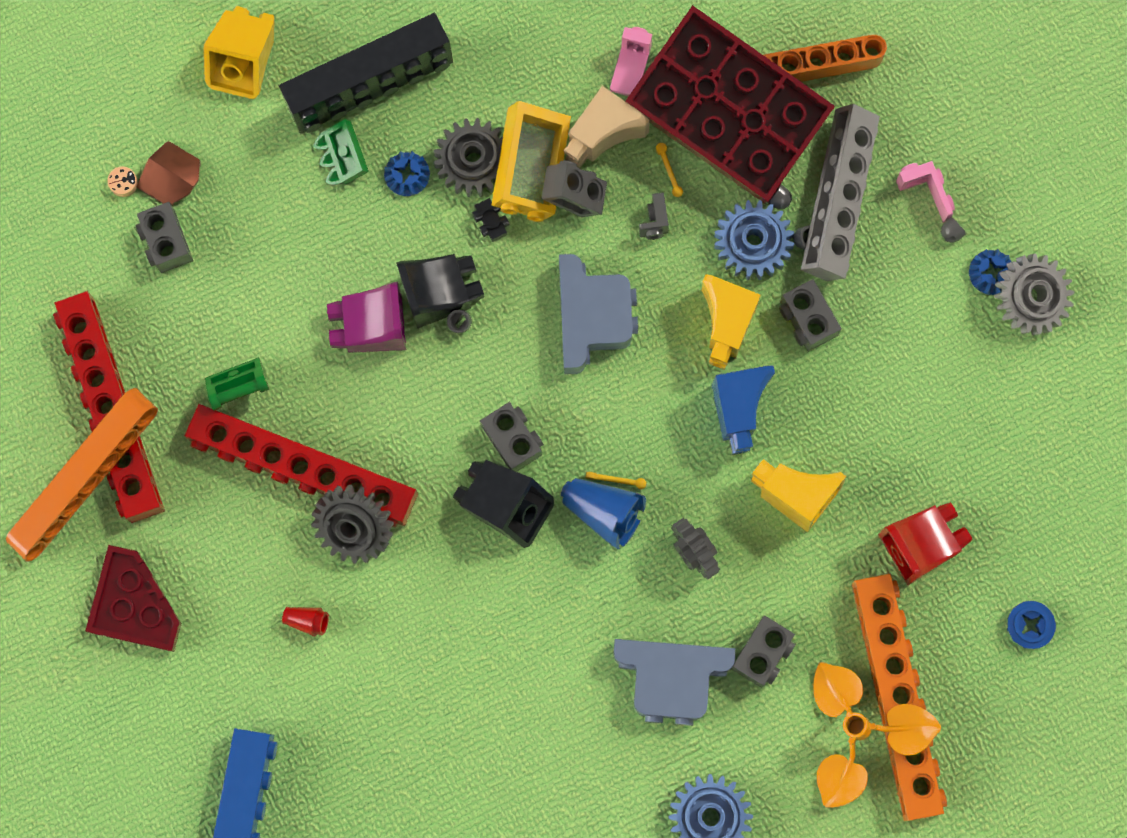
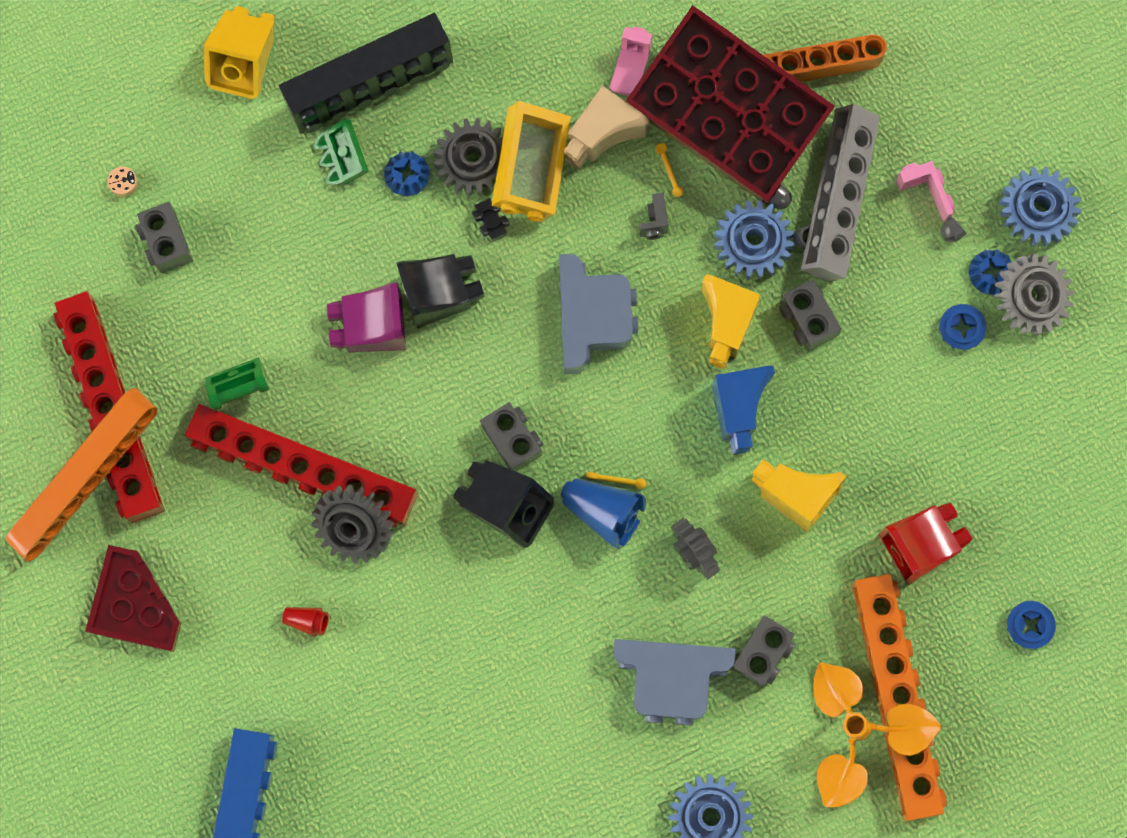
copper slope [136,141,201,206] -> none
dark grey hinge [447,310,472,333] -> none
dark grey brick [542,161,607,217] -> none
none -> blue gear [939,304,987,351]
none -> medium blue gear [999,167,1081,247]

